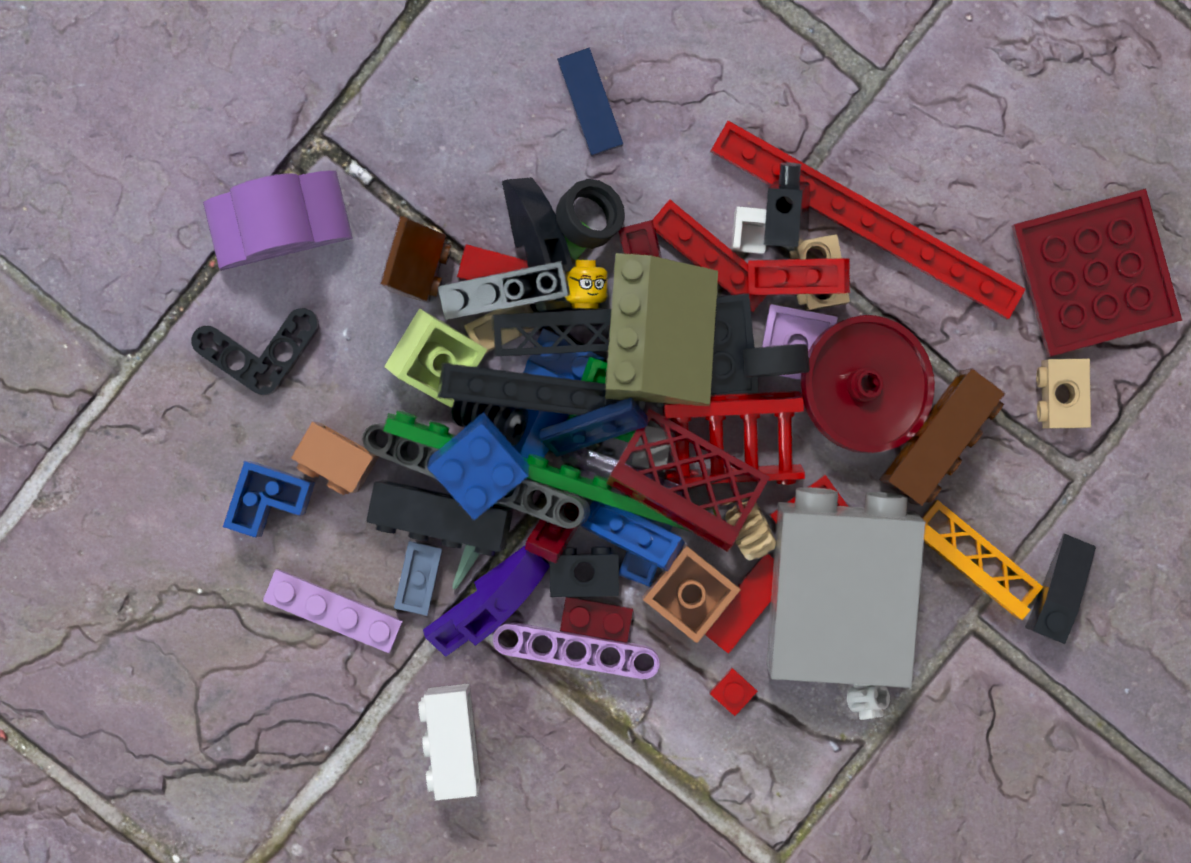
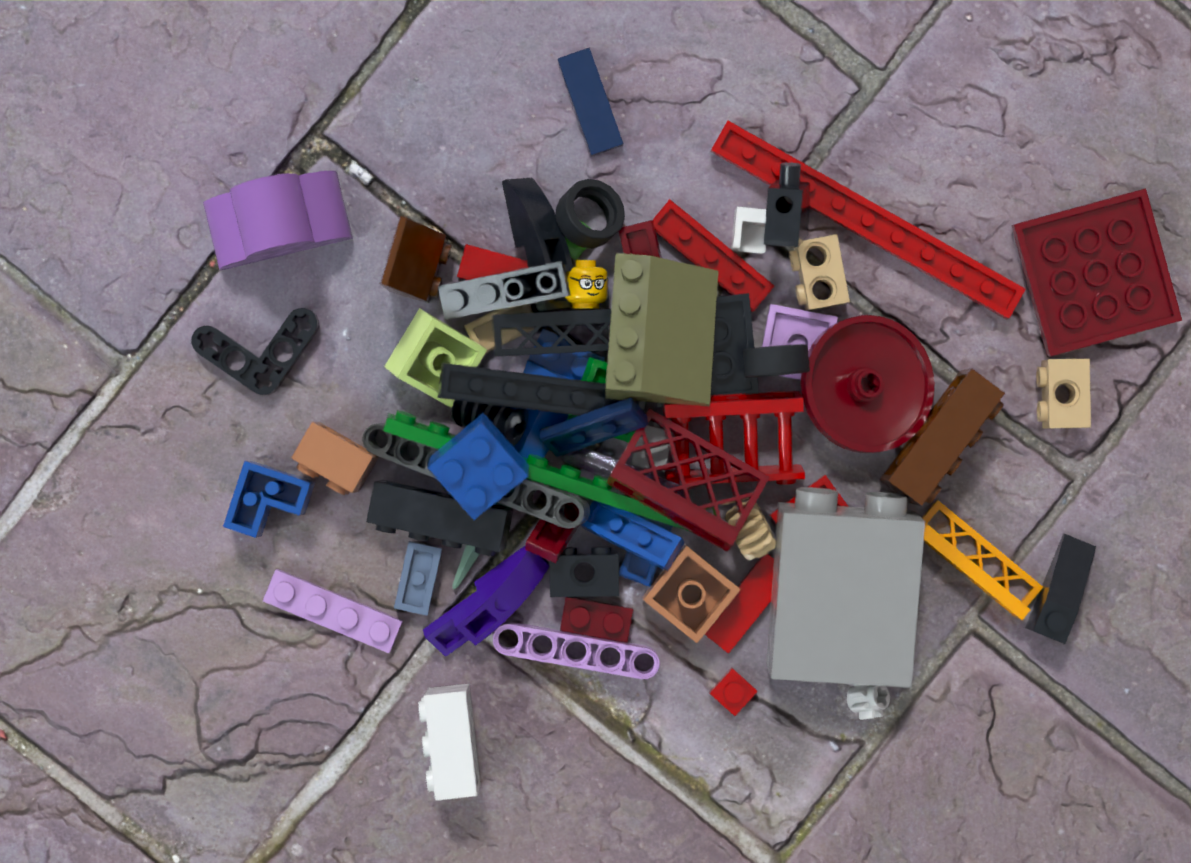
red plate [748,258,850,295] -> none

